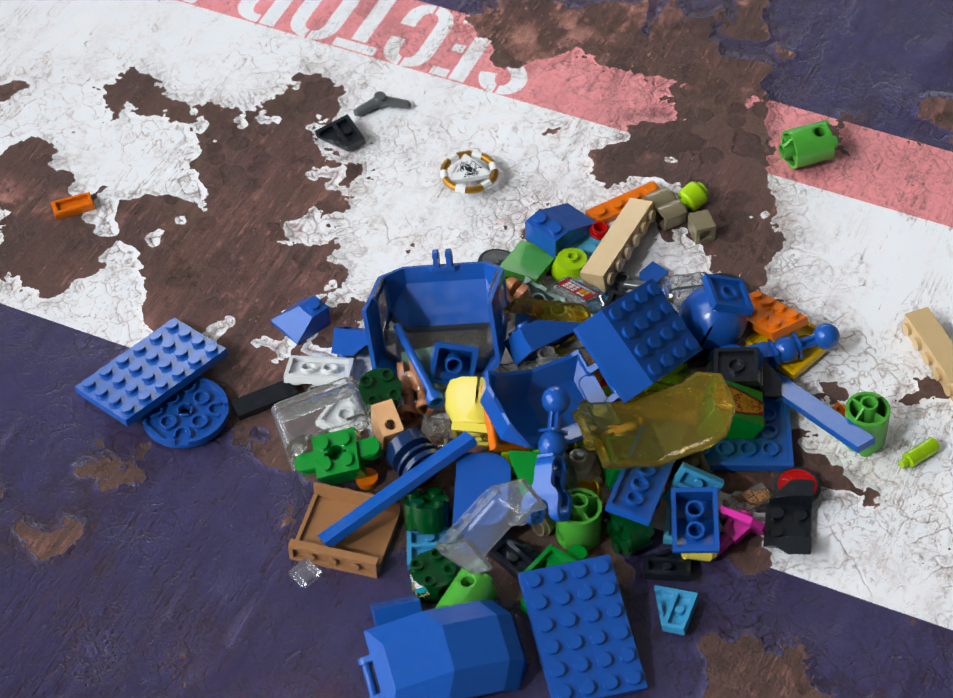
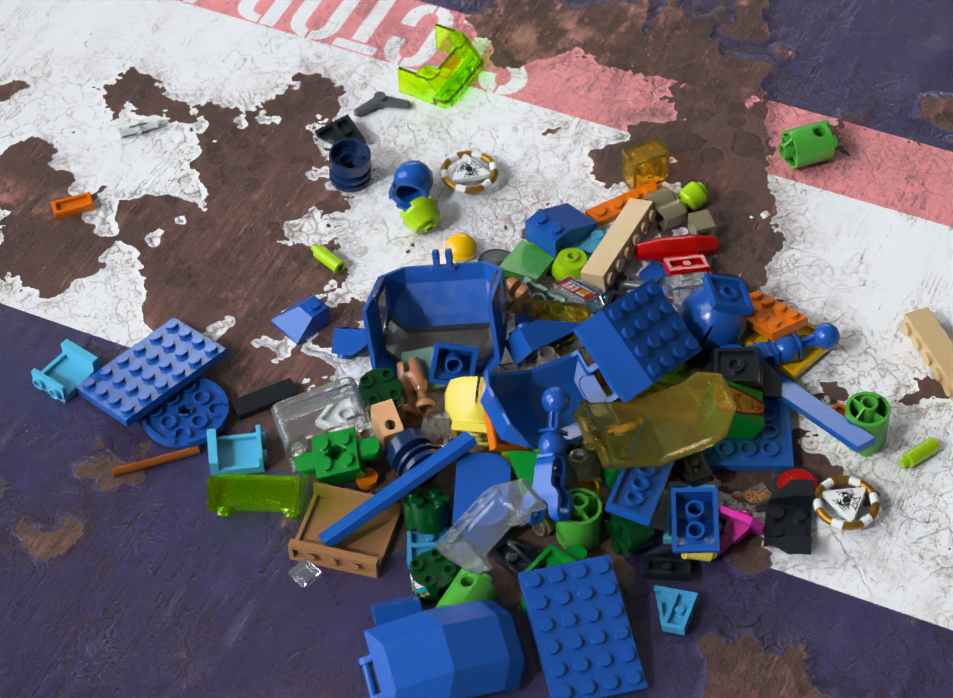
white plate [284,355,354,387] -> none
blue piece [394,323,445,409] -> none
red plate [589,221,609,240] -> none
dark azure wing [663,462,724,501] -> none
none -> medium azure panel [31,339,100,404]
none -> dark orange bar [111,445,200,477]
none -> white pin [117,116,159,138]
none -> medium azure panel [207,425,268,478]
none -> clear neon green windscreen [207,474,306,517]
none -> lime cylinder [311,243,346,274]
none -> dark blue wheel [329,138,371,193]
none -> blue tile [389,160,433,211]
none -> clear neon green windscreen [398,24,484,108]
none -> lime cone [400,195,441,235]
none -> yellow hair [445,232,477,262]
none -> clear yellow brick [621,137,670,190]
none -> red plate [634,234,718,276]
none -> piece [813,475,880,530]

